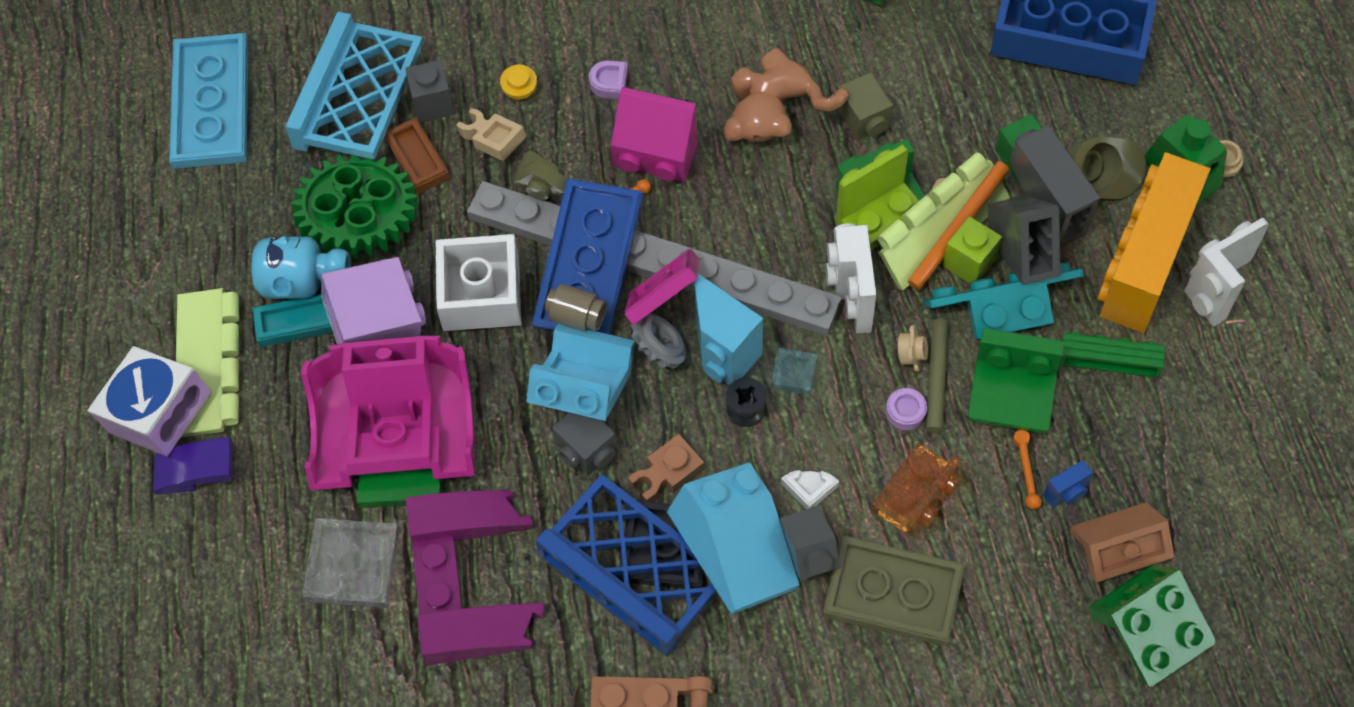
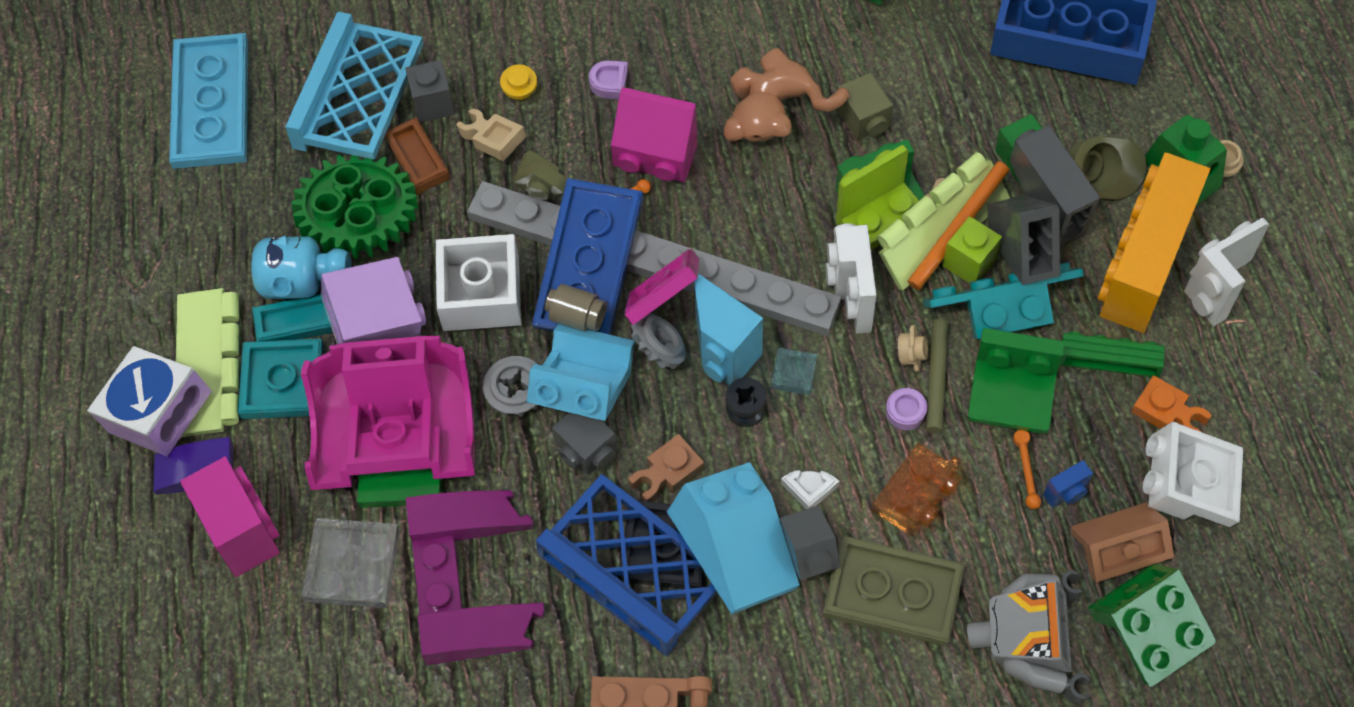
none -> dark pink brick [180,456,280,578]
none -> teal tile [238,338,324,419]
none -> light grey gear [483,356,539,417]
none -> light grey torso [967,570,1091,703]
none -> orange plate [1131,375,1212,432]
none -> white plate [1142,422,1243,527]

